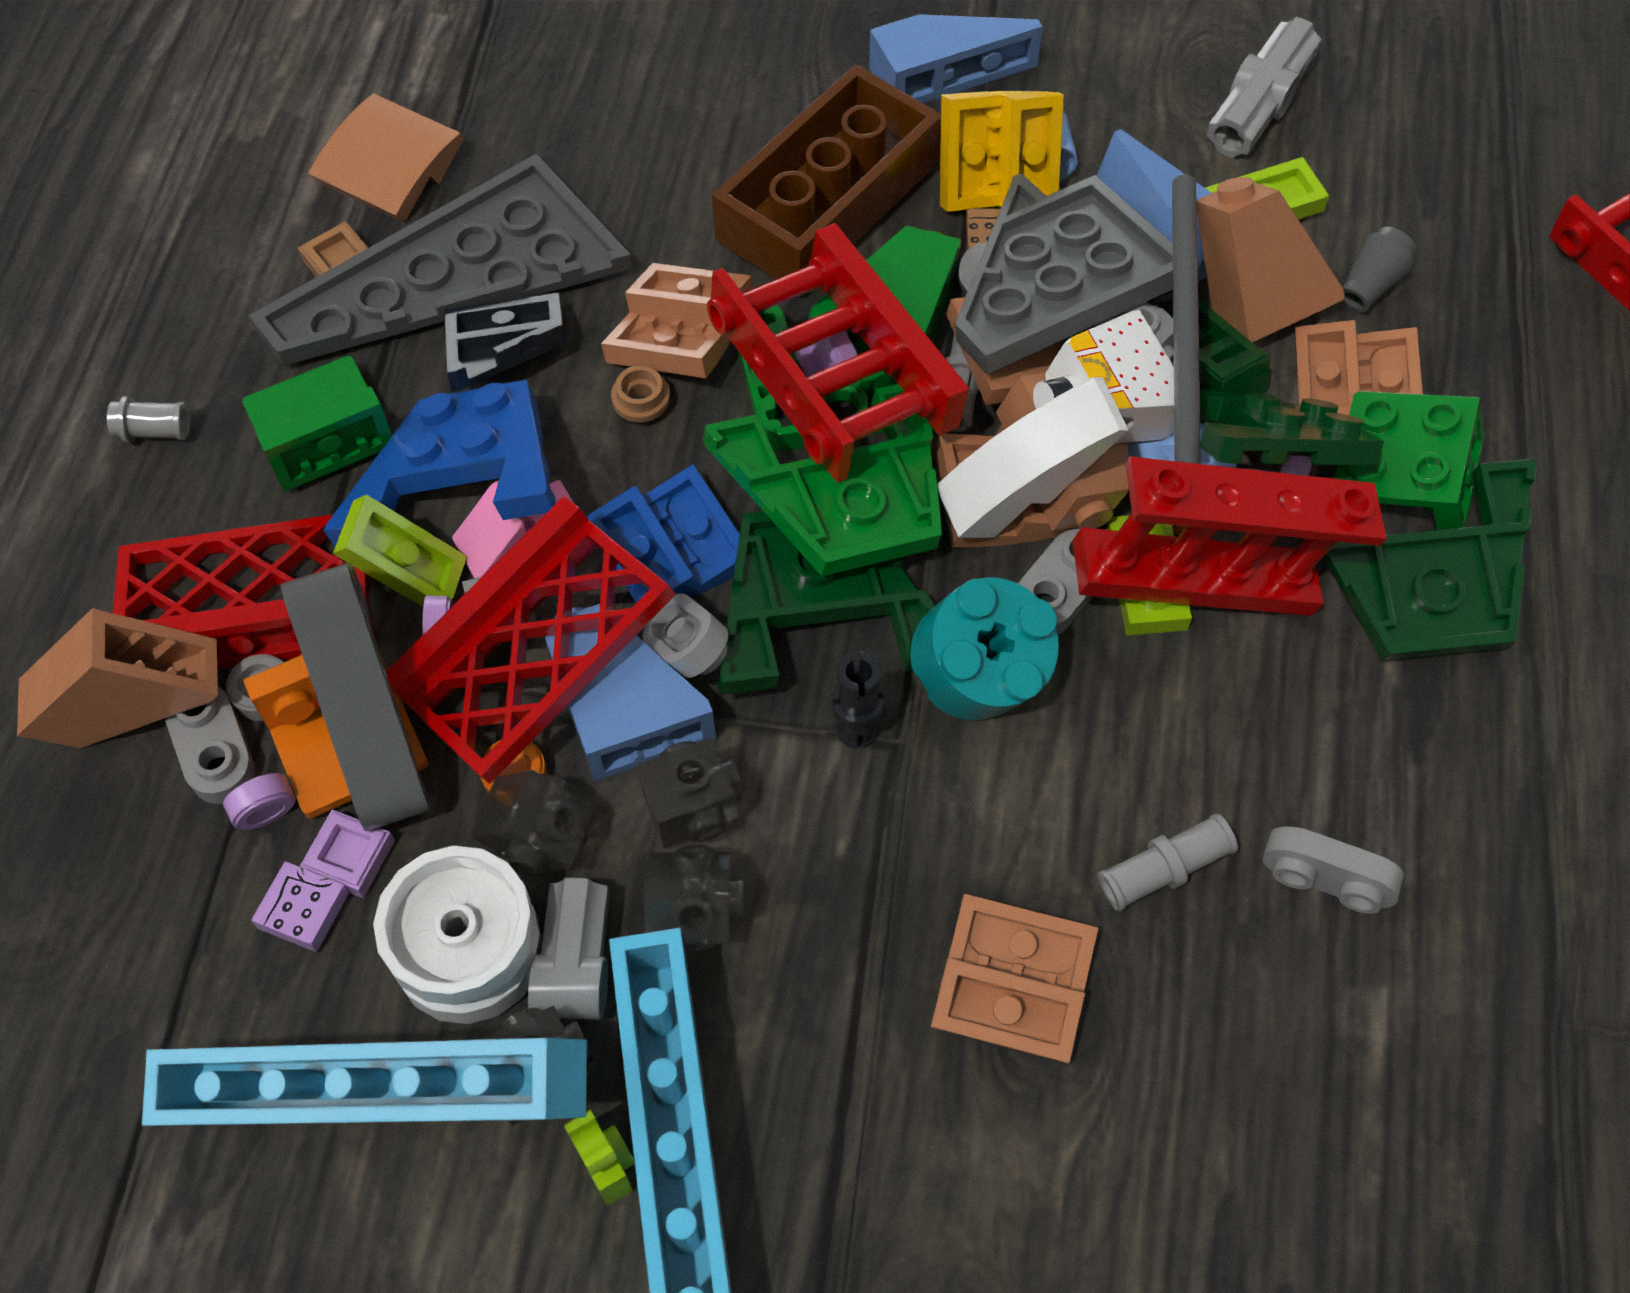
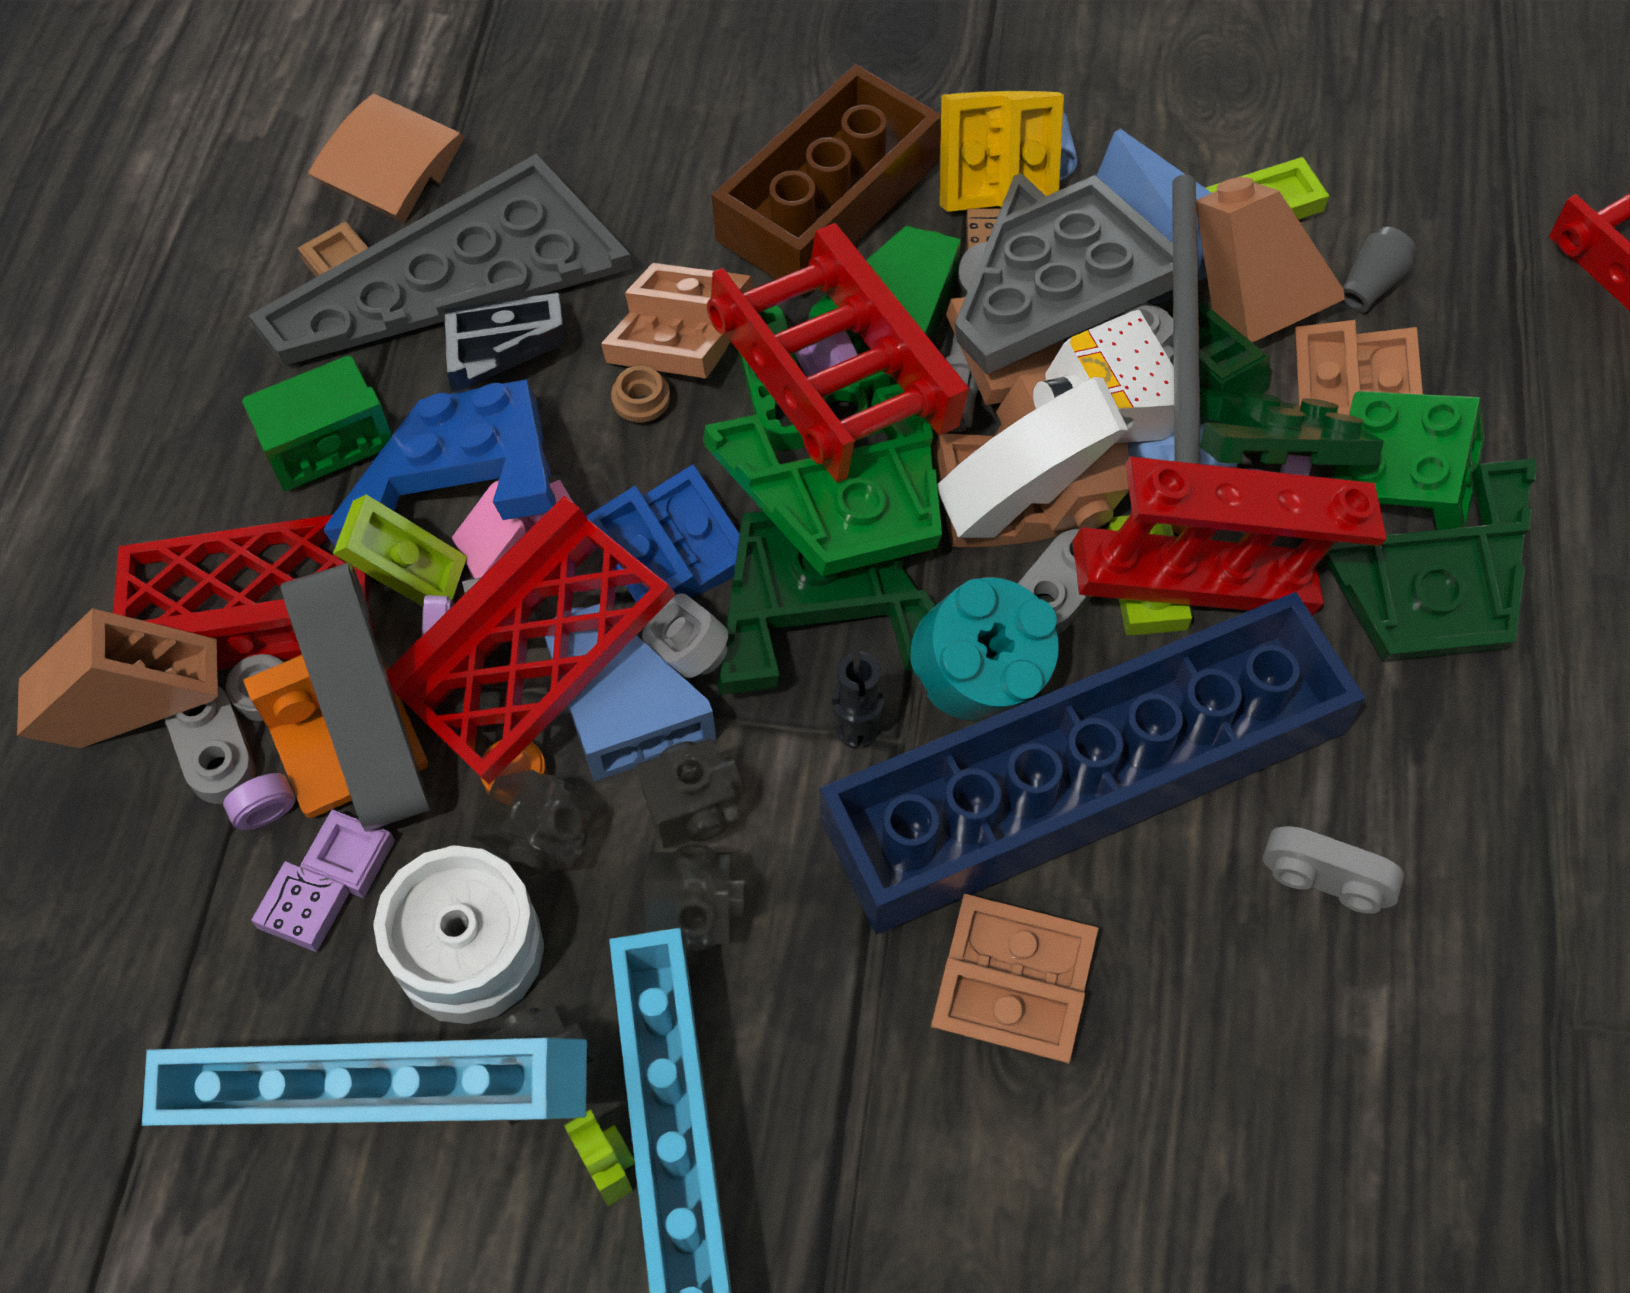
light grey pin [107,396,190,443] -> none
light grey piece [528,878,610,1021] -> none
medium blue slope [869,14,1043,103] -> none
light grey pin [1098,814,1238,911] -> none
light grey piece [1207,17,1322,159] -> none
none -> dark blue brick [820,592,1366,935]

